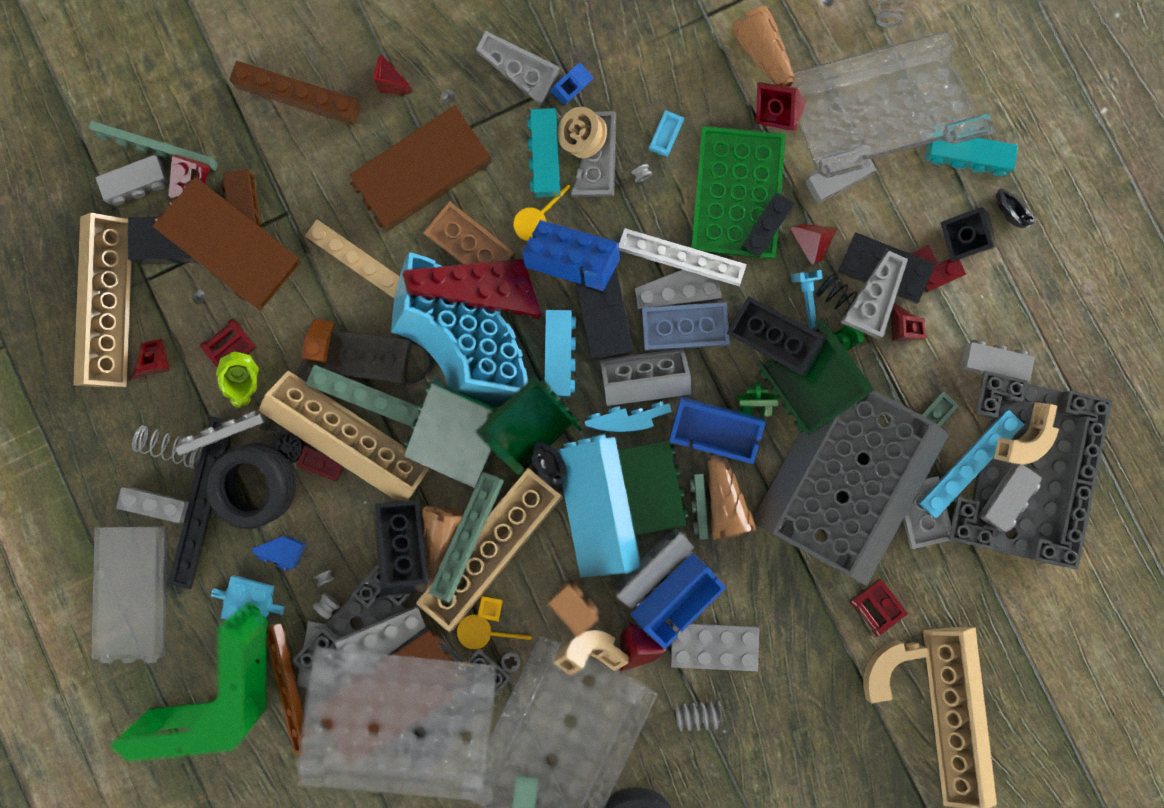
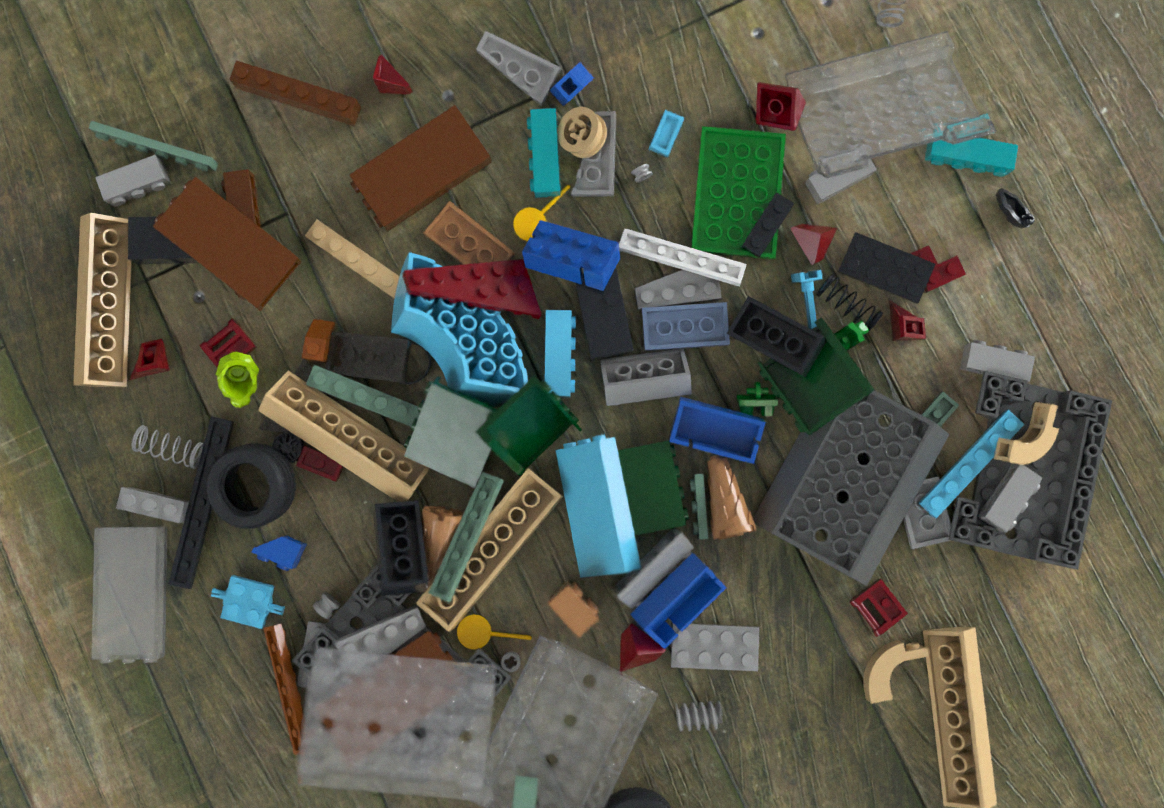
green window [110,602,267,762] -> none
plate [168,154,210,198] -> none
light grey wing [175,410,266,456] -> none
light grey bush [313,569,335,587] -> none
yellow tile [477,596,503,622] -> none
black arm [532,442,566,486] -> none
tan arch [553,630,629,675] -> none
medium azure slope [584,401,672,433] -> none
medium nougat cone [732,6,795,87] -> none
light grey wing [841,251,908,339] -> none
black slope [940,207,995,262] -> none

